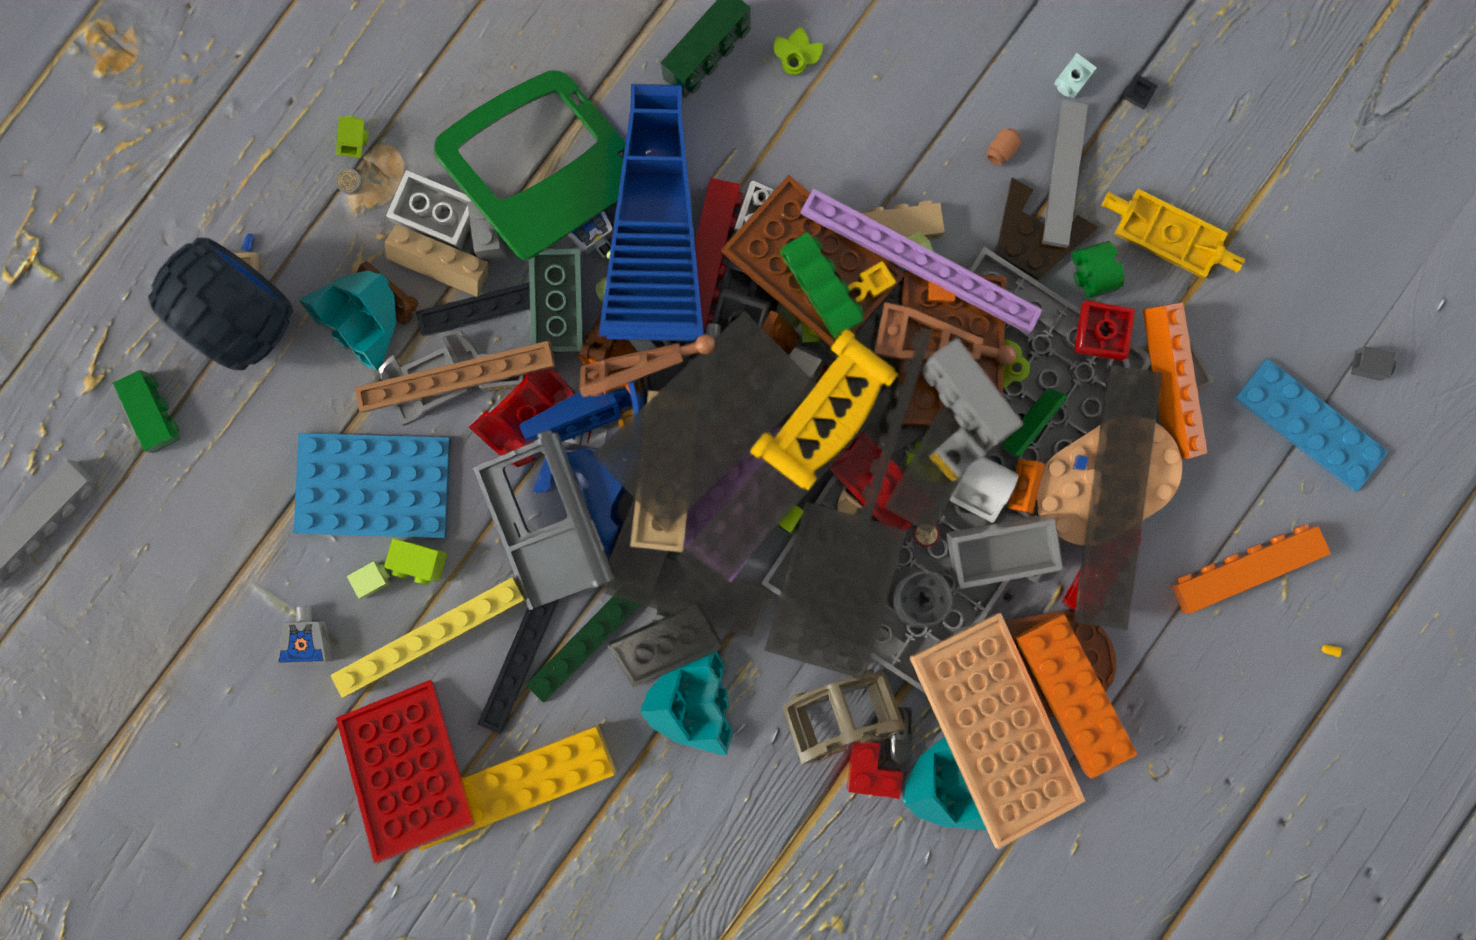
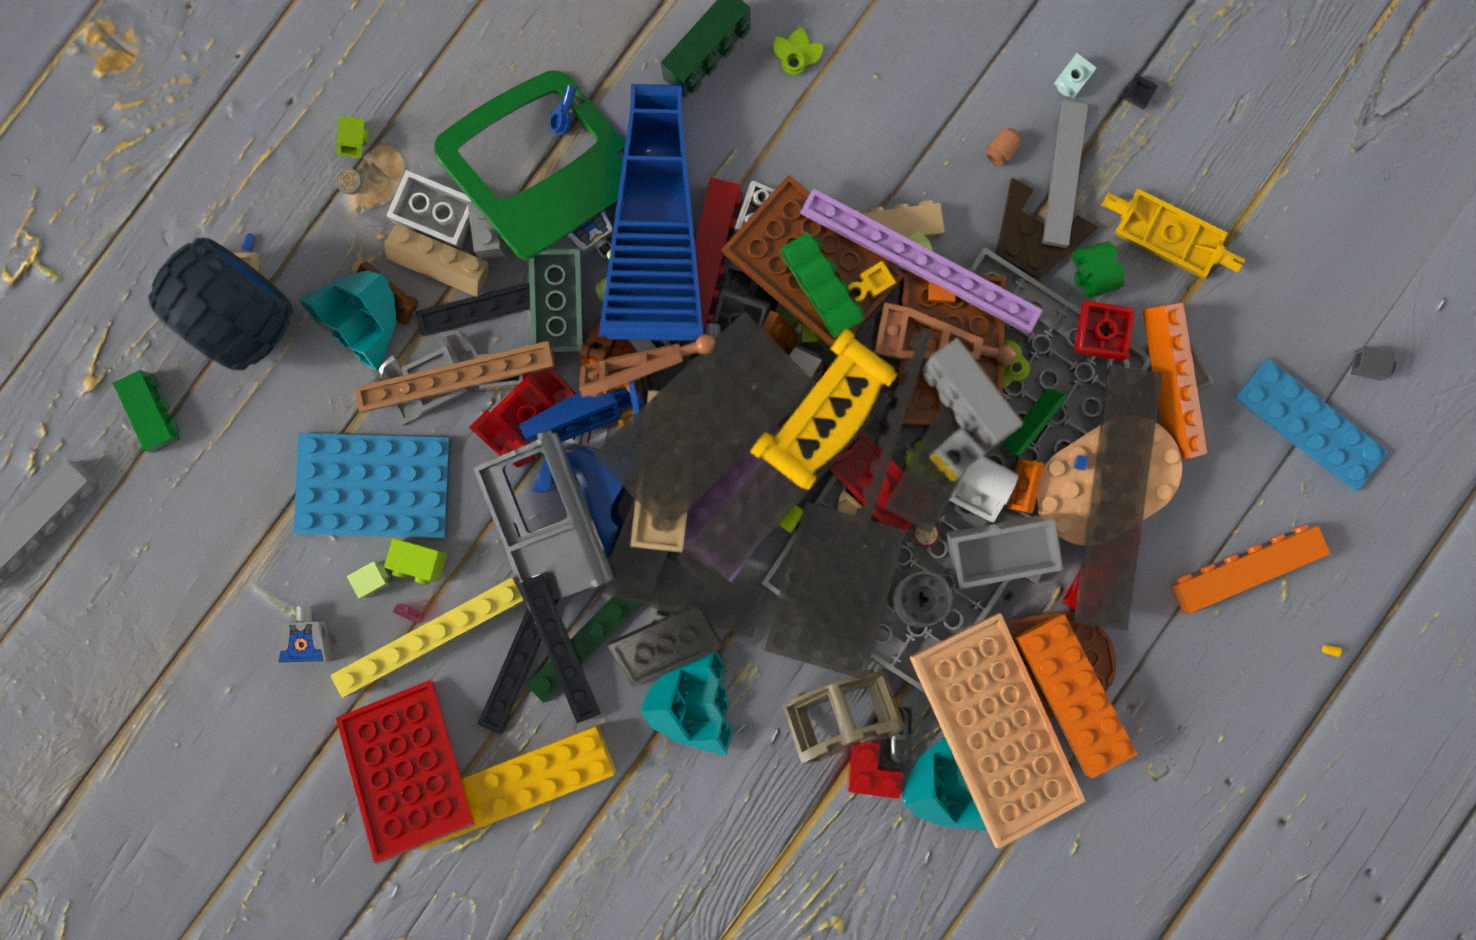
none -> clear pink tile [393,603,424,623]
none -> black tile [518,573,601,724]
none -> blue plate [549,85,576,136]

